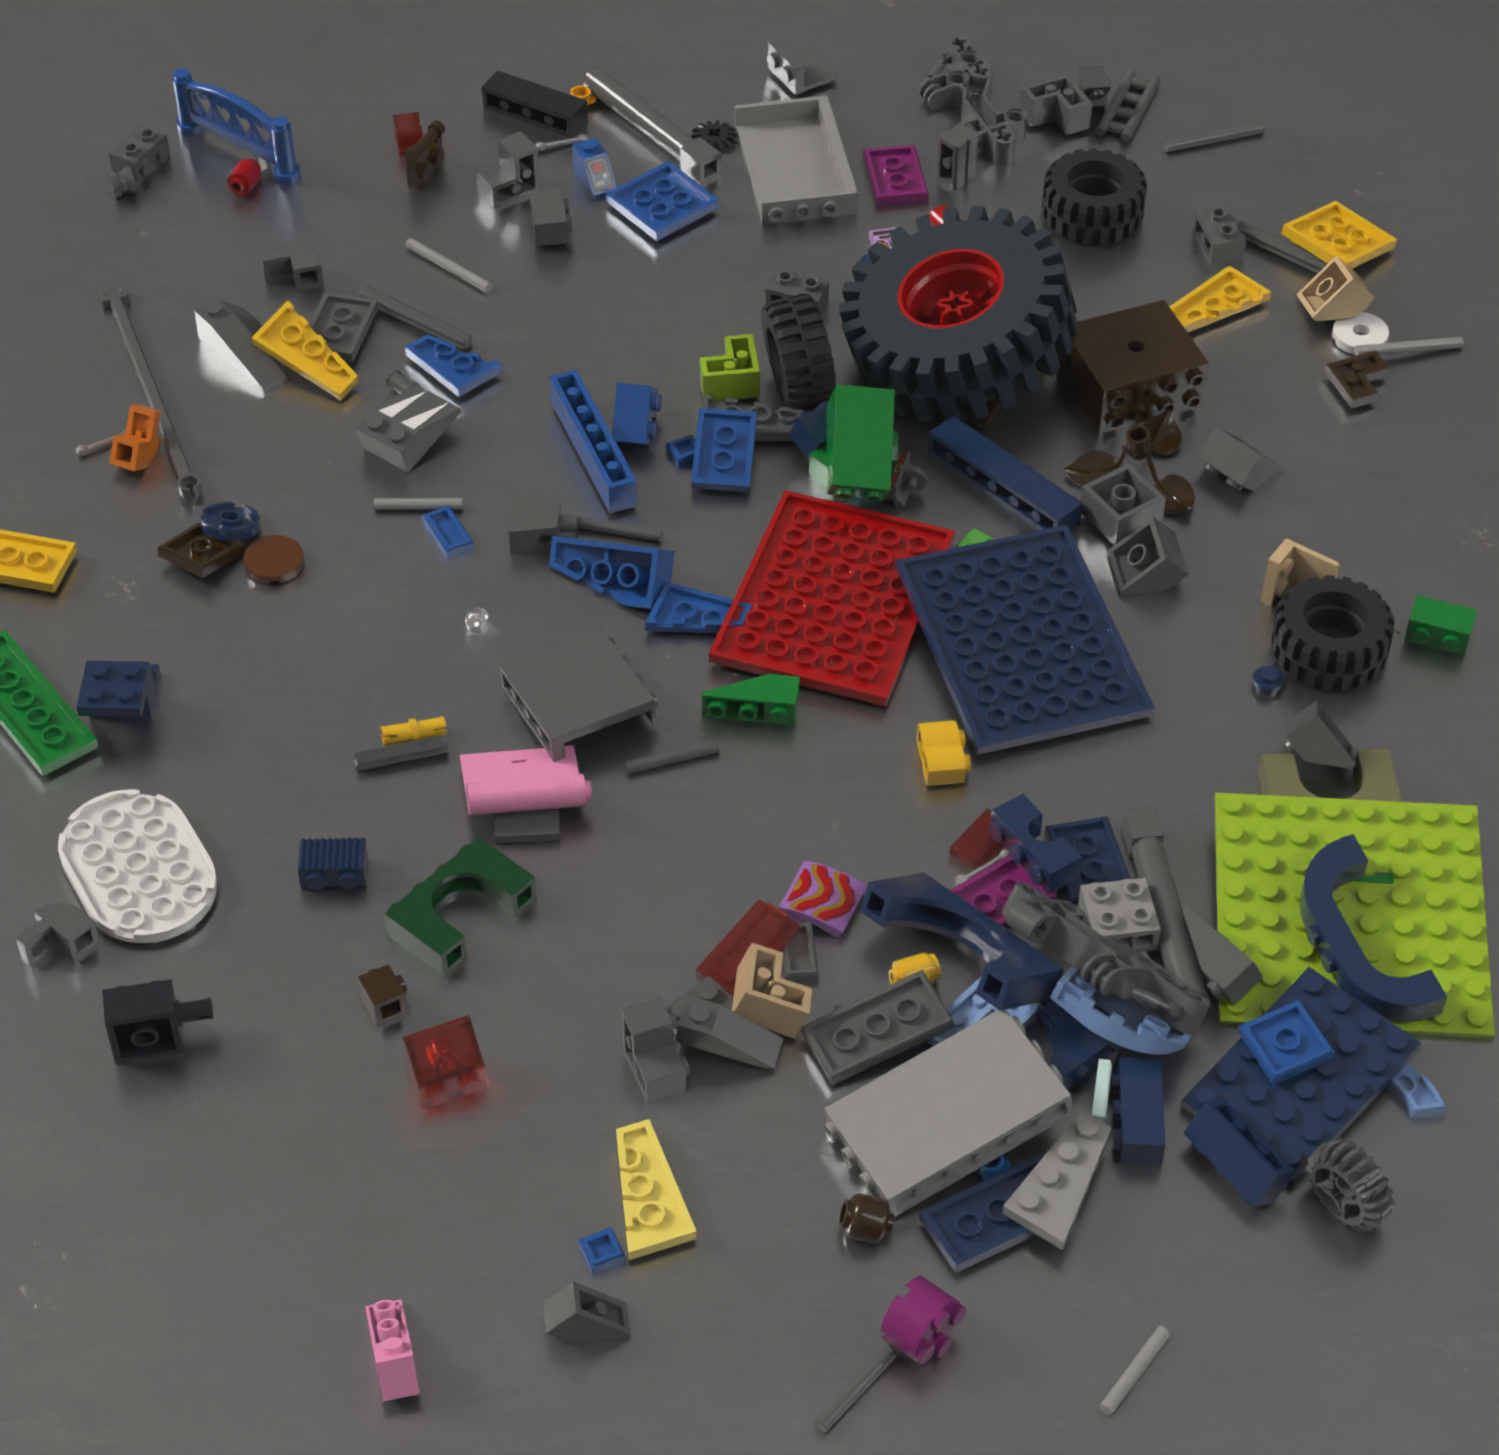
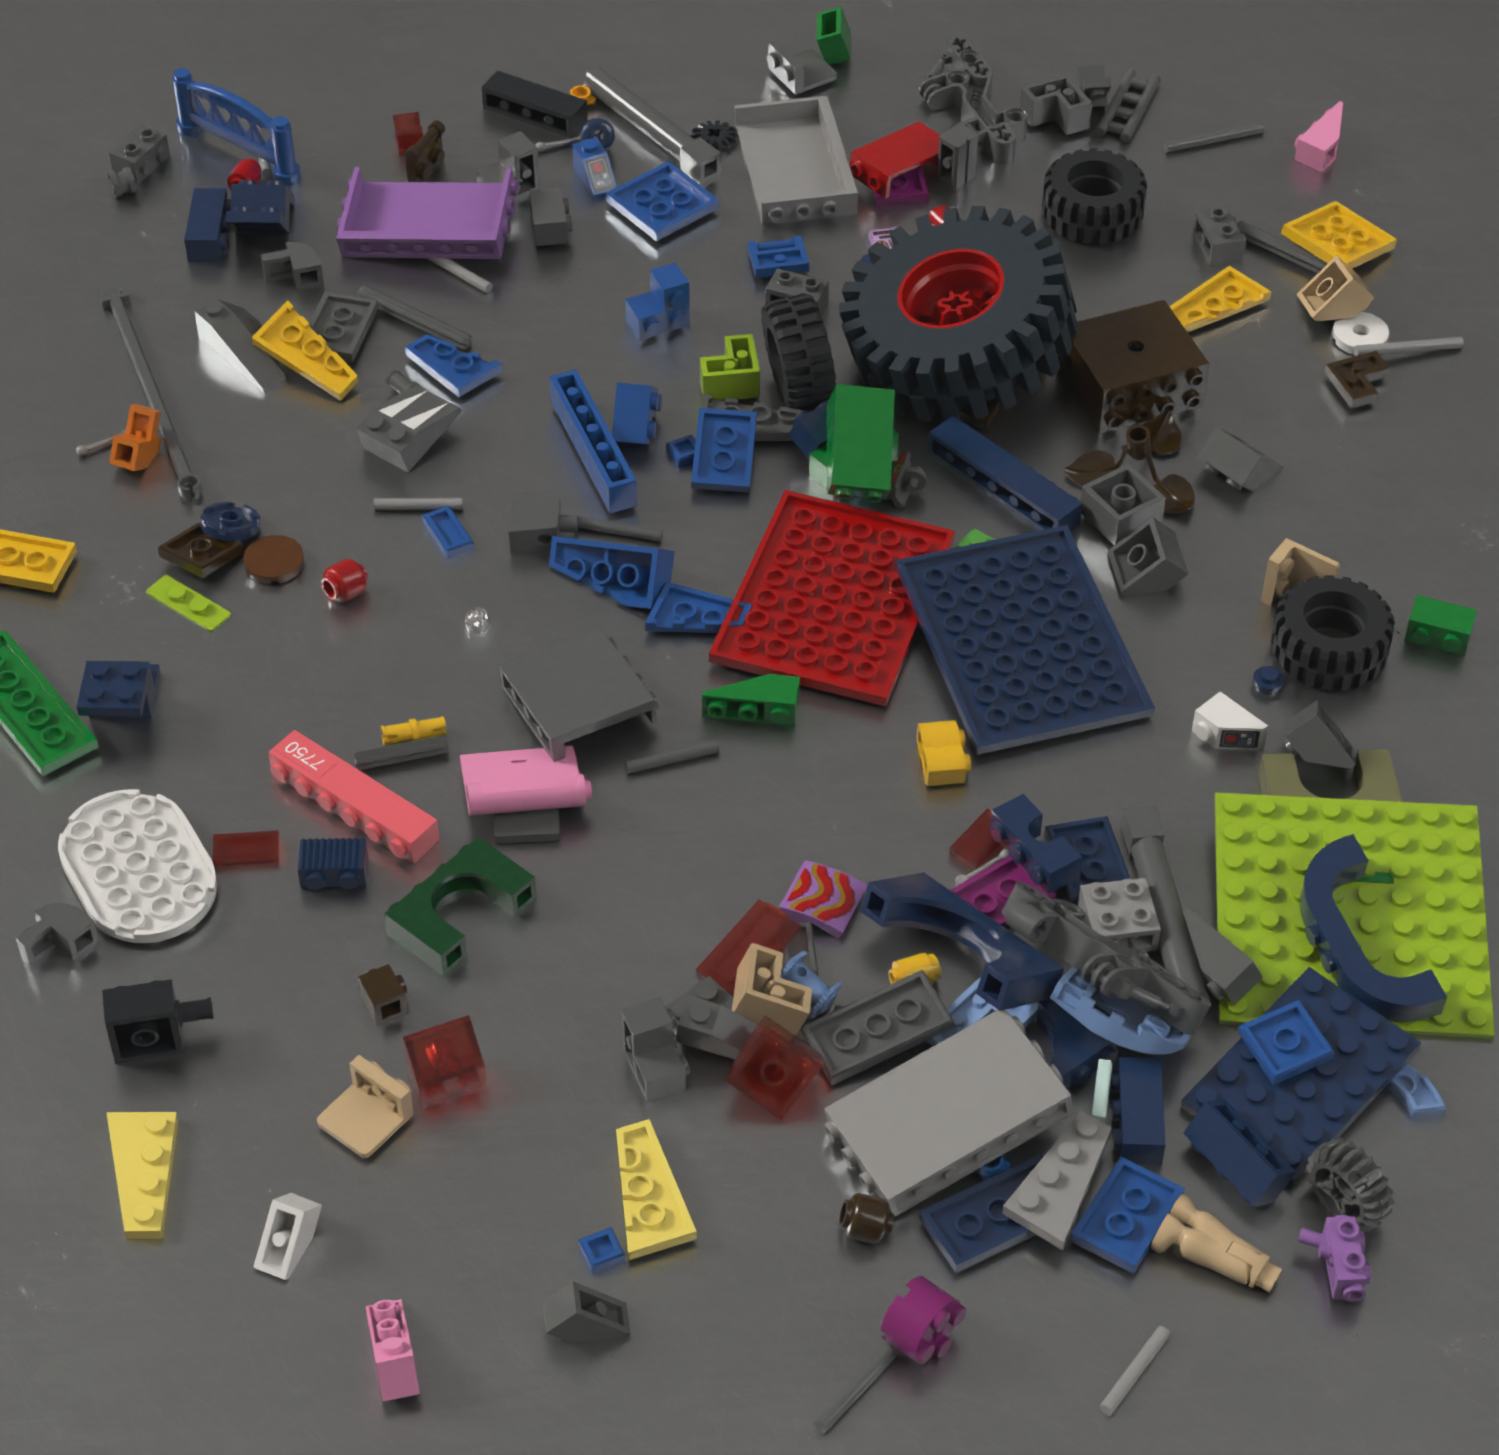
none -> light yellow wing [106,1112,178,1239]
none -> lime piece [146,575,231,632]
none -> dark blue brick [184,188,231,261]
none -> clear red tile [212,830,280,867]
none -> dark blue bracket [225,180,294,233]
none -> white slope [253,1193,322,1280]
none -> coral brick [268,730,440,864]
none -> tan bracket [317,1055,414,1158]
none -> red head [321,559,368,603]
none -> medium lavender panel [336,167,519,259]
none -> dark blue head [580,118,615,151]
none -> blue brick [625,262,690,341]
none -> clear red slope [725,1015,823,1120]
none -> blue plate [747,235,809,278]
none -> medium blue hose [781,951,842,1019]
none -> green brick [816,6,851,65]
none -> red panel [849,121,940,199]
none -> blue plate [1070,1157,1185,1274]
none -> tan piece [1150,1193,1283,1293]
none -> white slope [1192,691,1268,750]
none -> bright pink slope [1294,101,1343,172]
none -> medium lavender brick [1298,1215,1371,1302]

